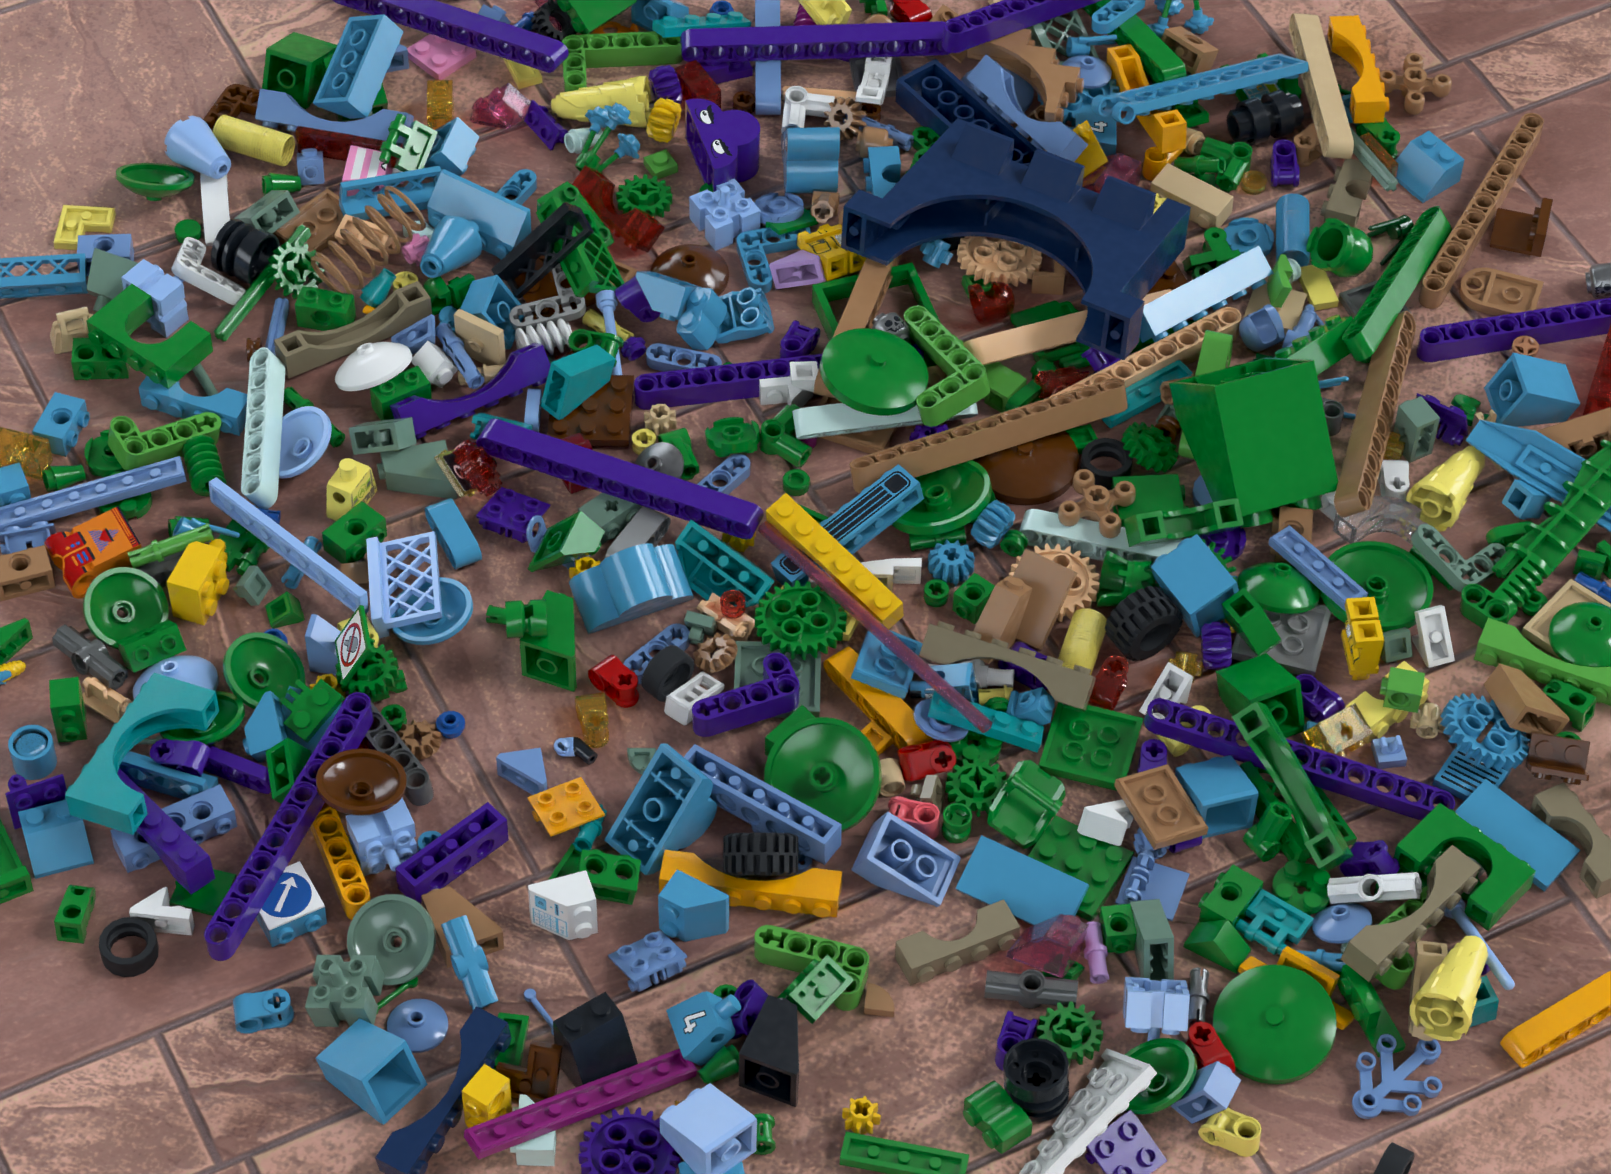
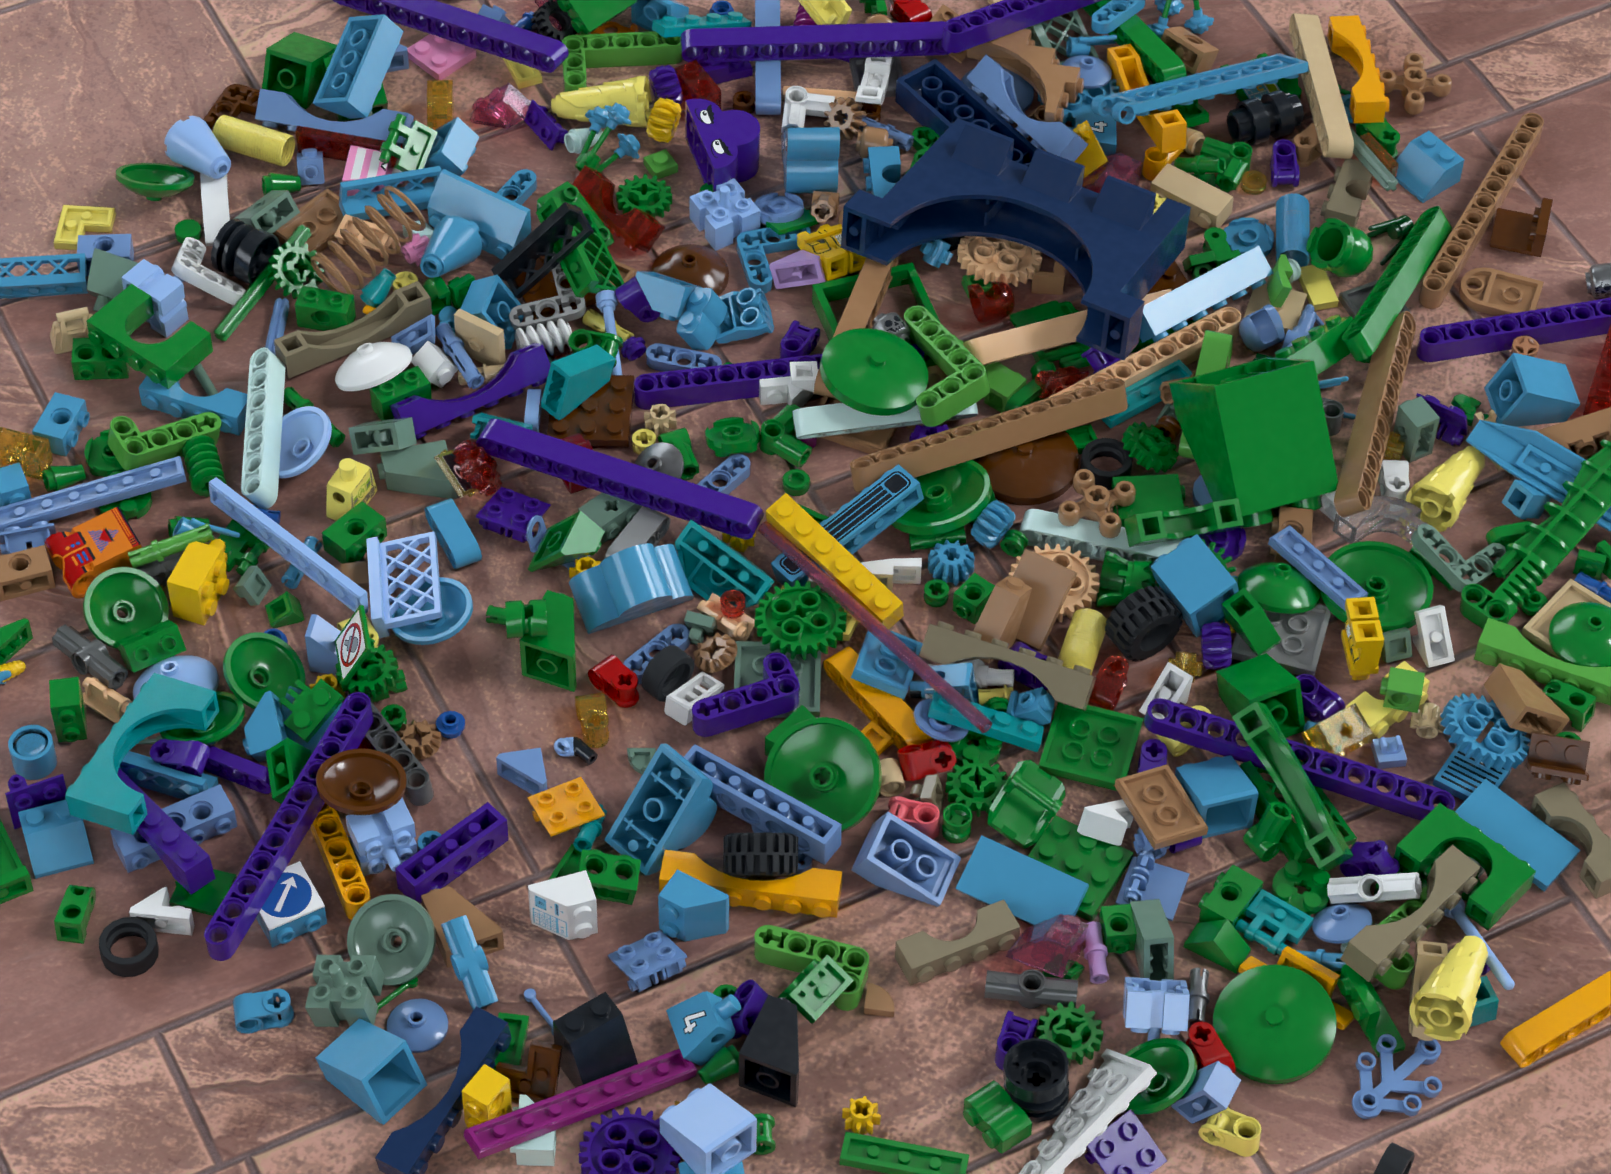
reddish brown bush [246,338,262,362] -> none

